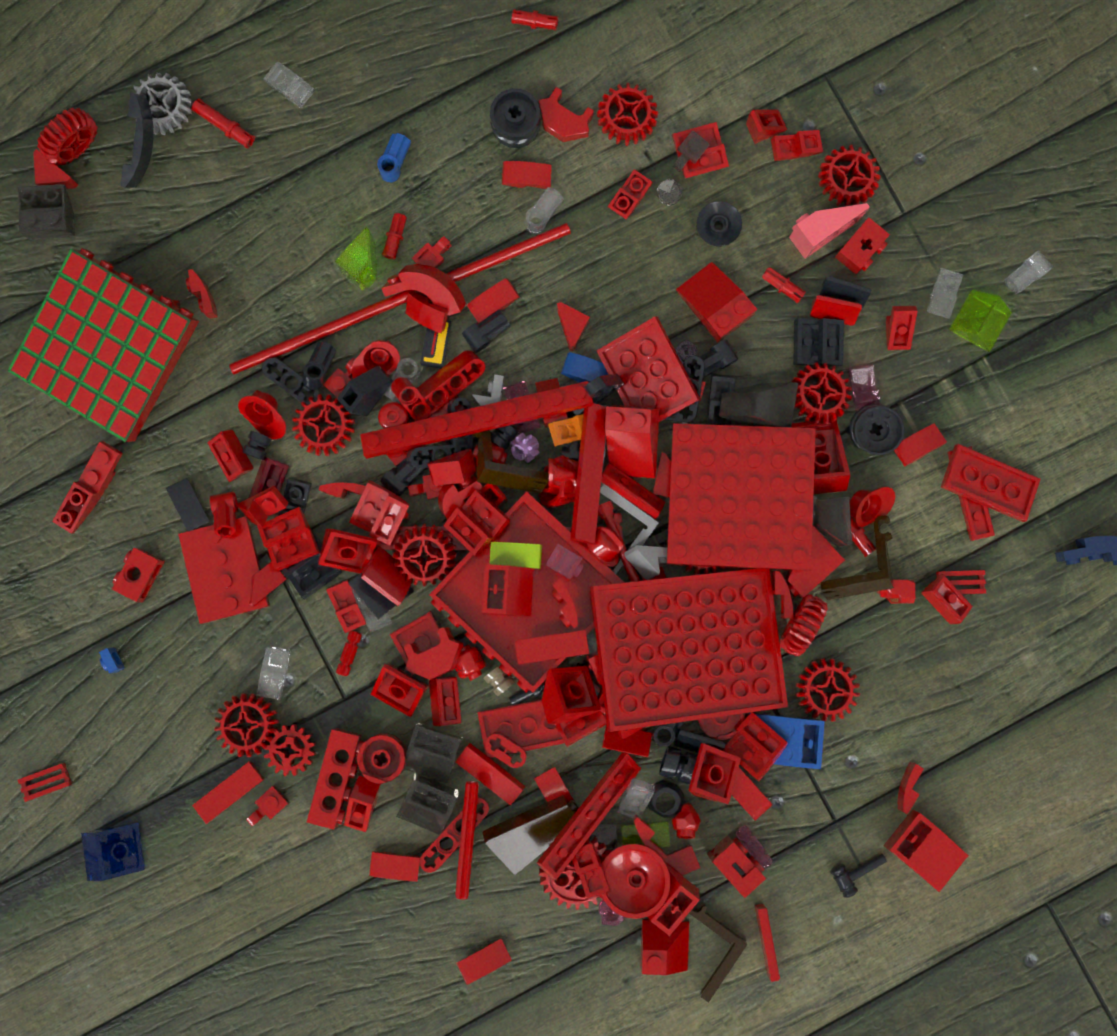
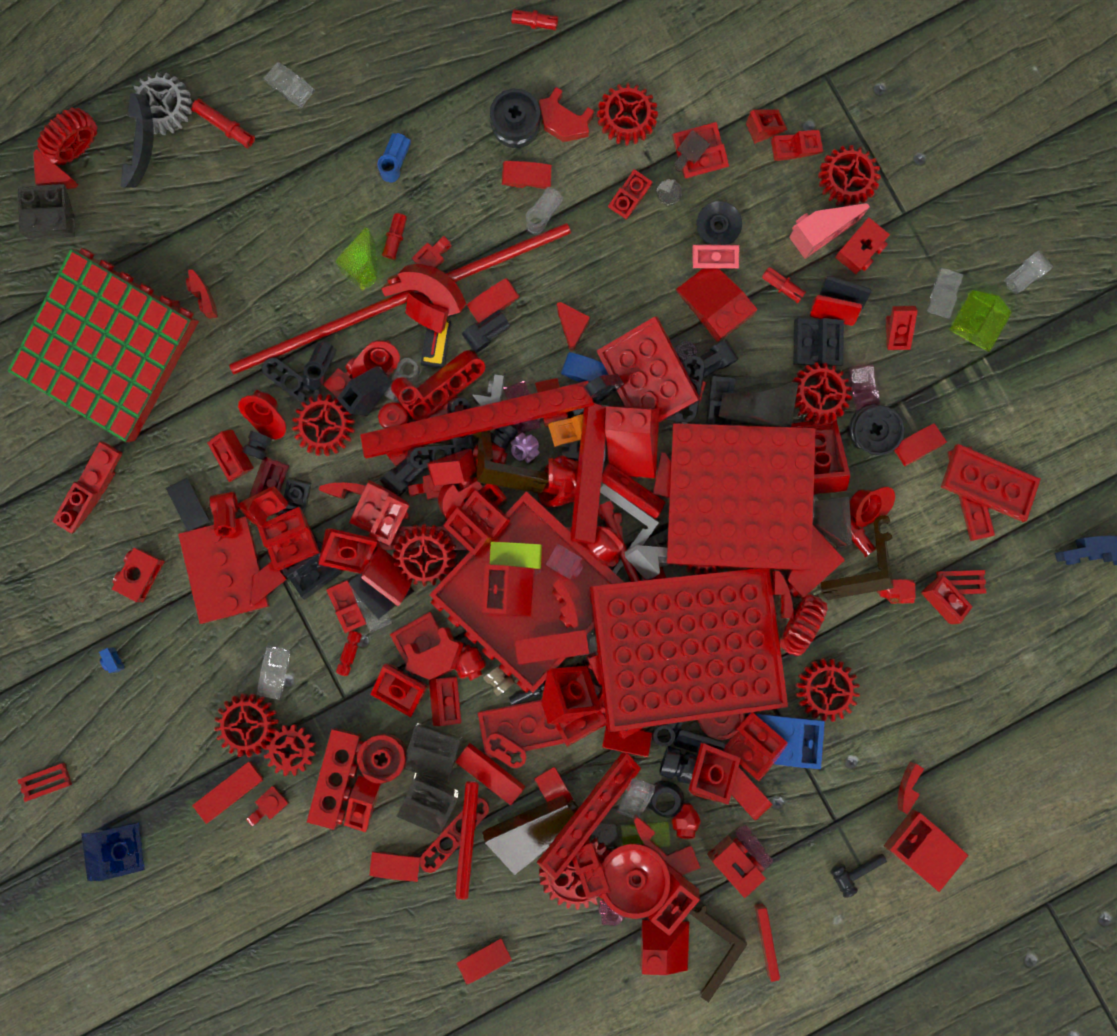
none -> coral slope [692,245,739,269]

